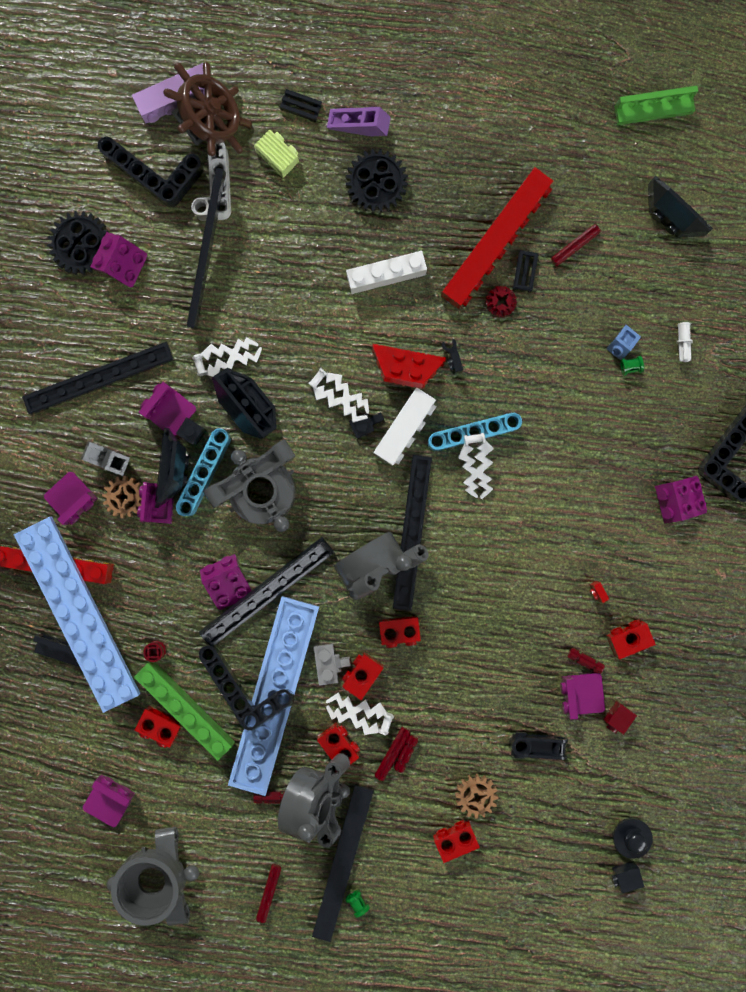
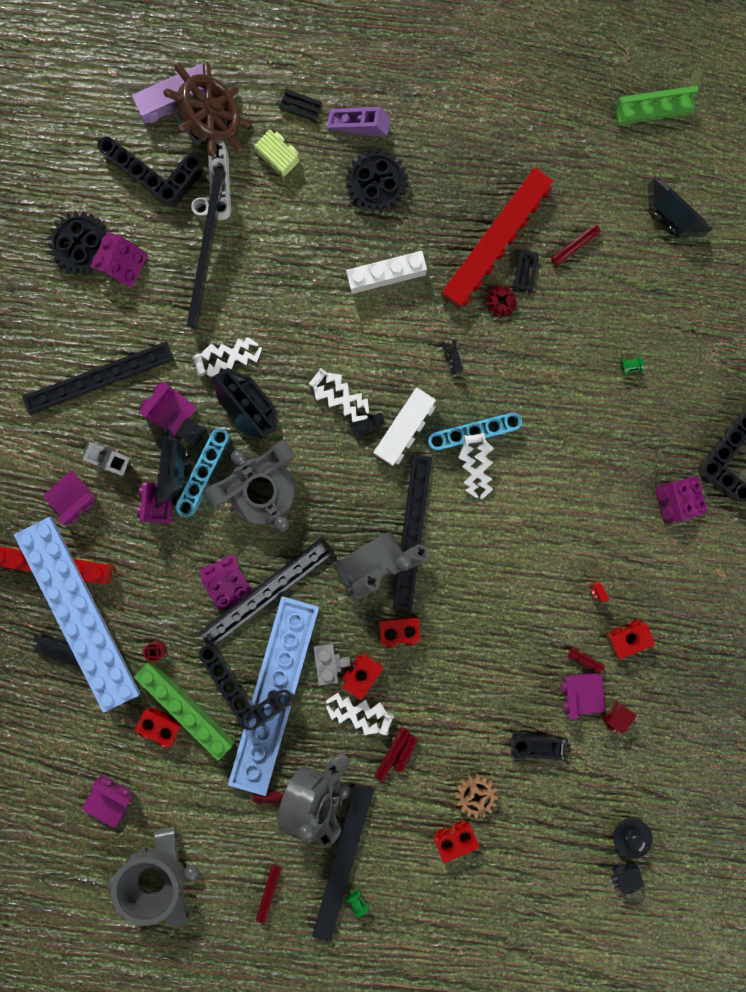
medium nougat gear [102,476,142,518] -> none
red brick [317,722,360,764] -> none
red wing [372,344,446,389] -> none
medium blue bracket [607,325,641,360] -> none
white axle [677,322,693,362] -> none

